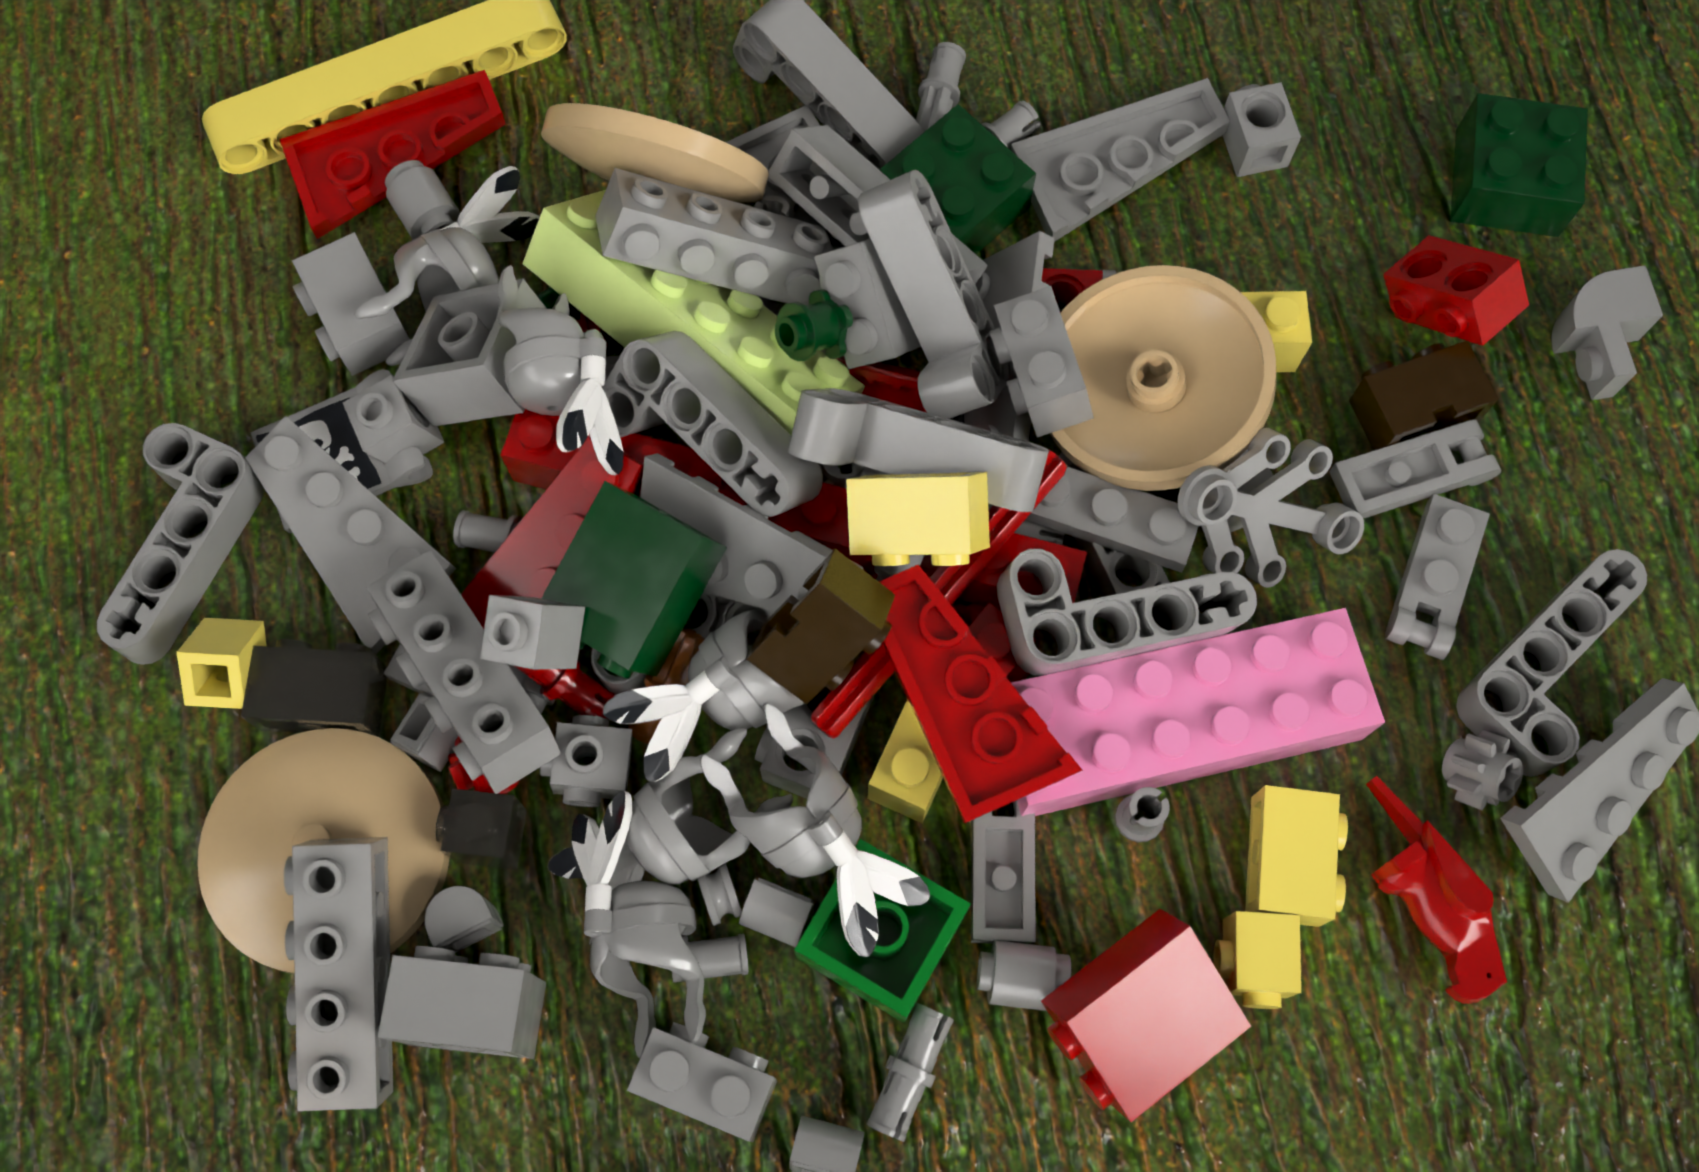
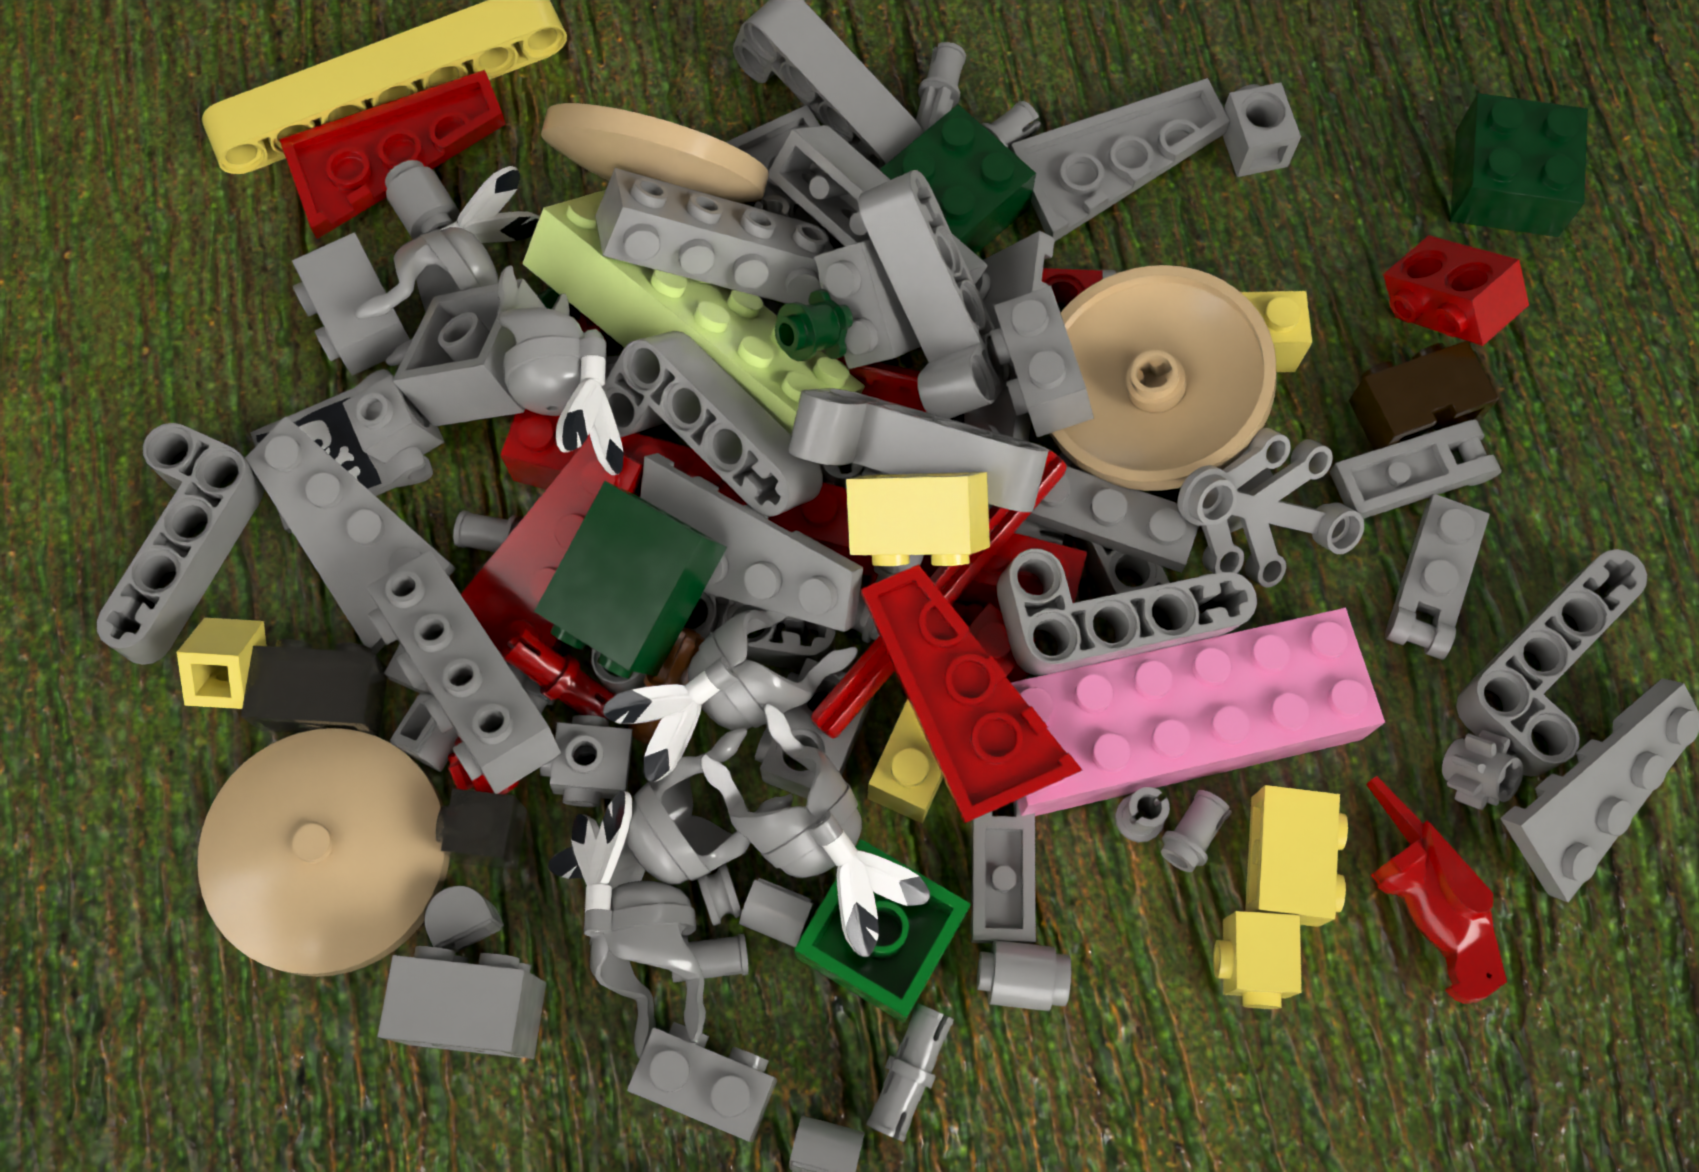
light grey brick [284,837,393,1111] -> none
light grey brick [480,595,585,670] -> none
dark brown brick [746,549,895,704] -> none
brick [1041,909,1251,1122] -> none
light grey brick [1551,265,1663,400] -> none
none -> light grey pin [1161,790,1232,872]

